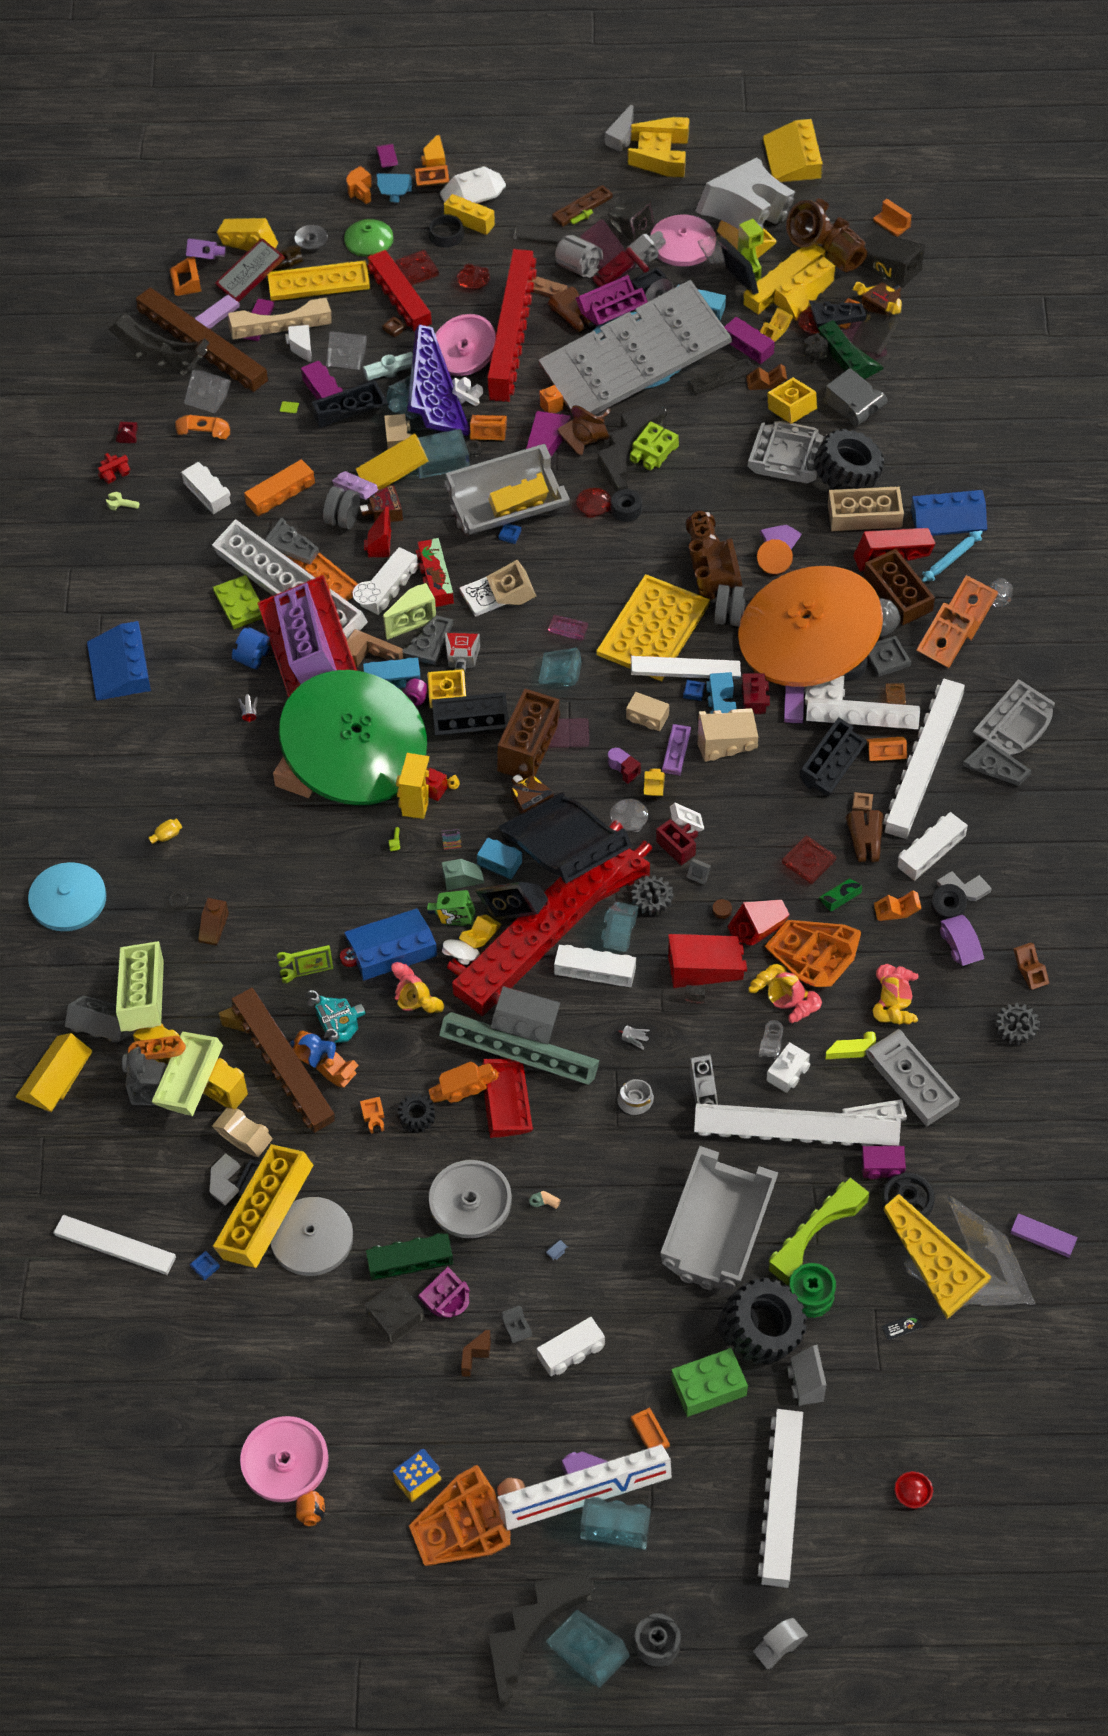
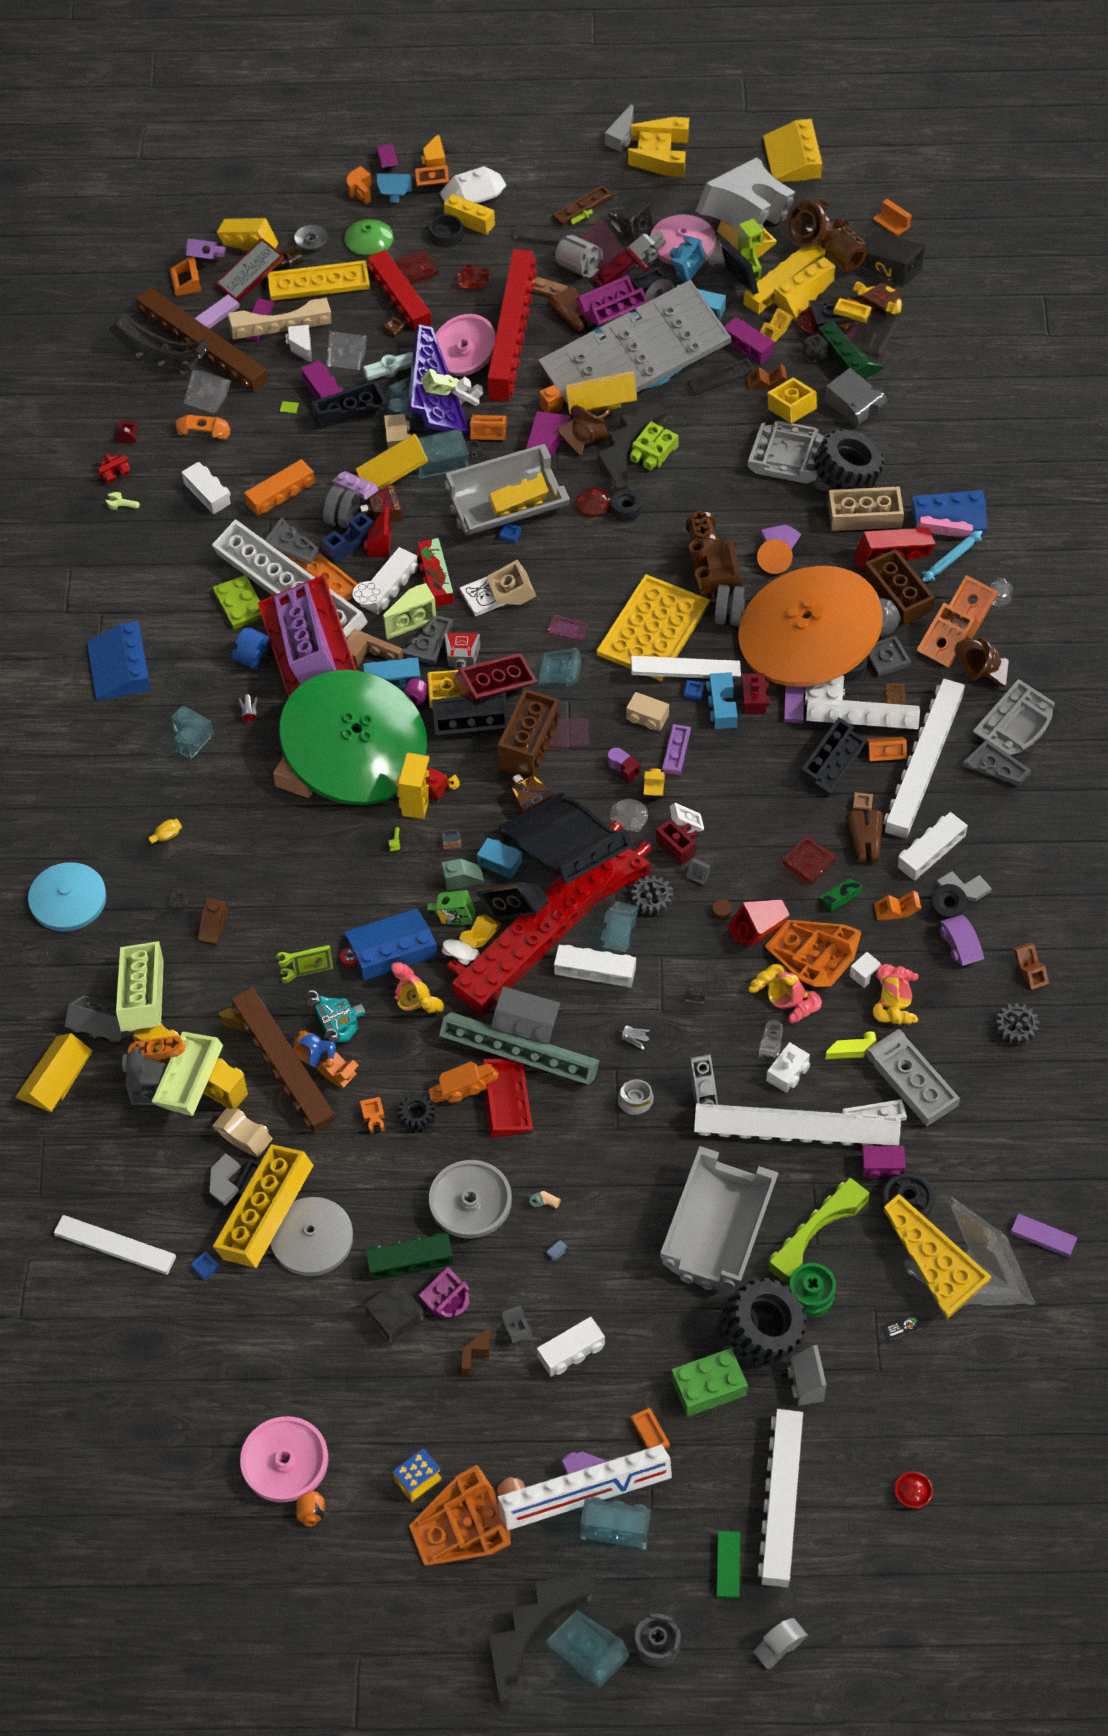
red slope [668,934,747,988] -> none
tan wedge [698,709,758,762] -> none
none -> clear light blue brick [171,705,214,759]
none -> dark blue arch [321,511,373,564]
none -> yellowish green leg [421,369,456,395]
none -> dark red slope [452,653,537,700]
none -> yellow slope [566,370,638,415]
none -> dark azure brick [670,236,706,282]
none -> green tile [717,1531,740,1599]
none -> yellow tile [833,298,871,323]
none -> white panel [850,952,881,988]
none -> bright pink tile [916,516,973,538]
none -> reddish brown helmet [954,636,1009,687]

